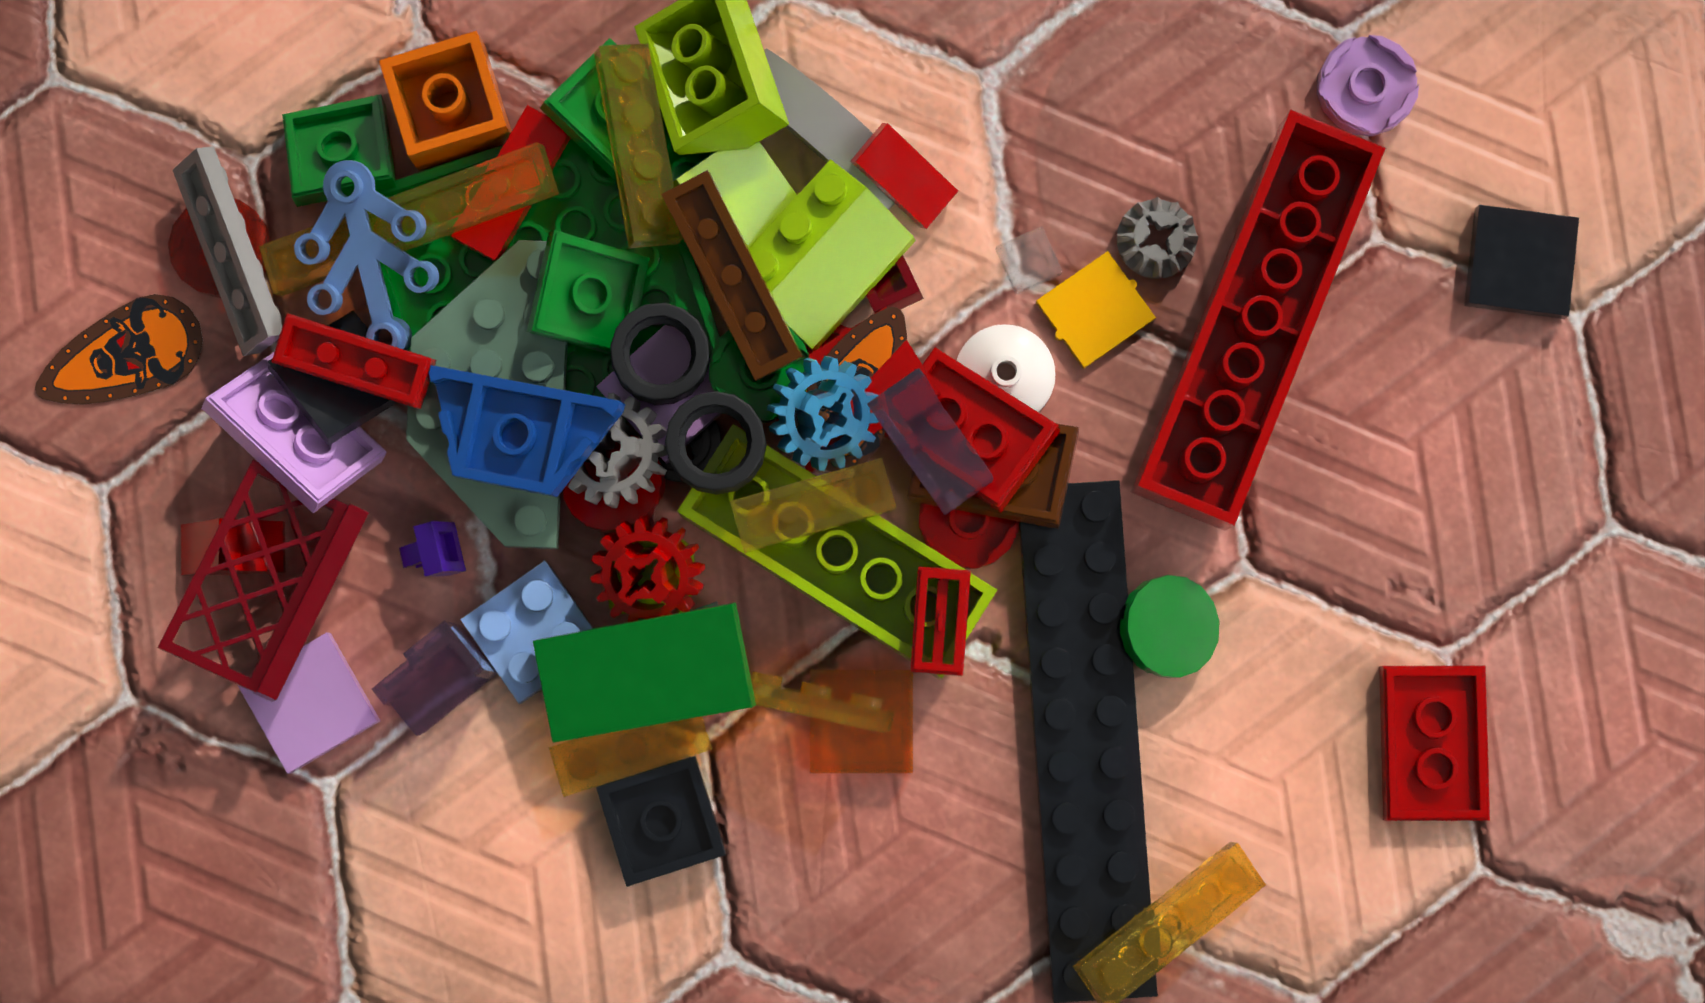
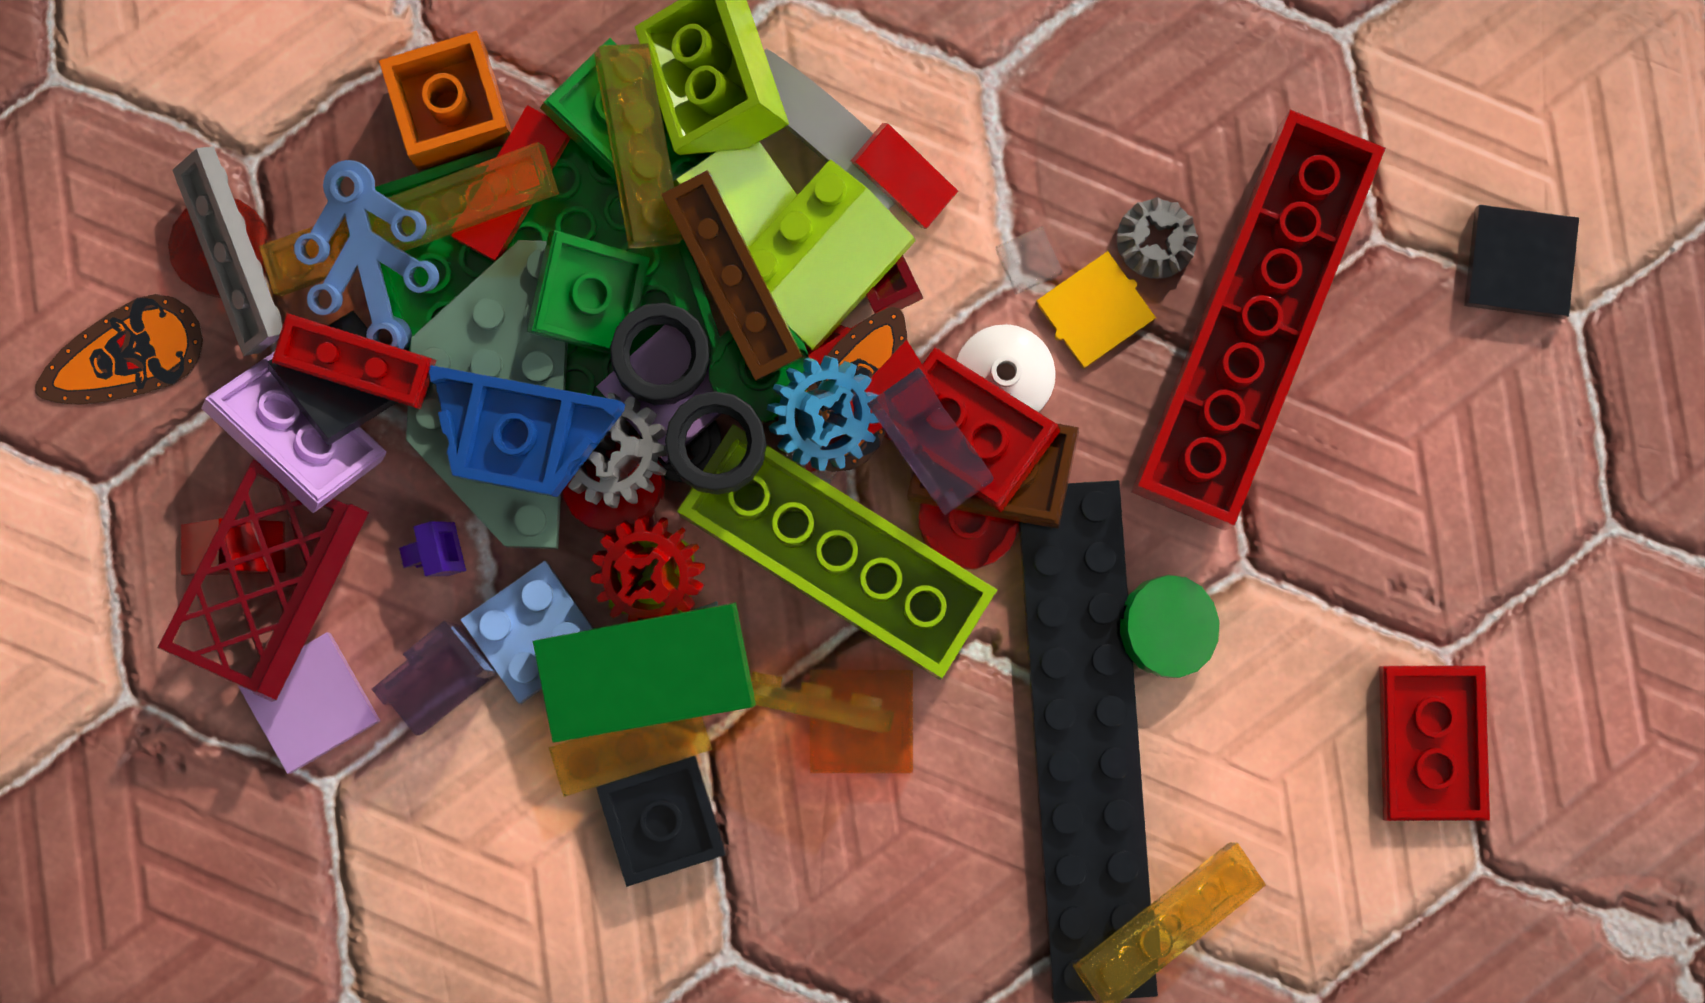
green tile [282,94,397,207] -> none
clear yellow plate [730,458,897,553] -> none
red tile [910,566,971,676] -> none
lavender tile [1317,35,1419,136] -> none

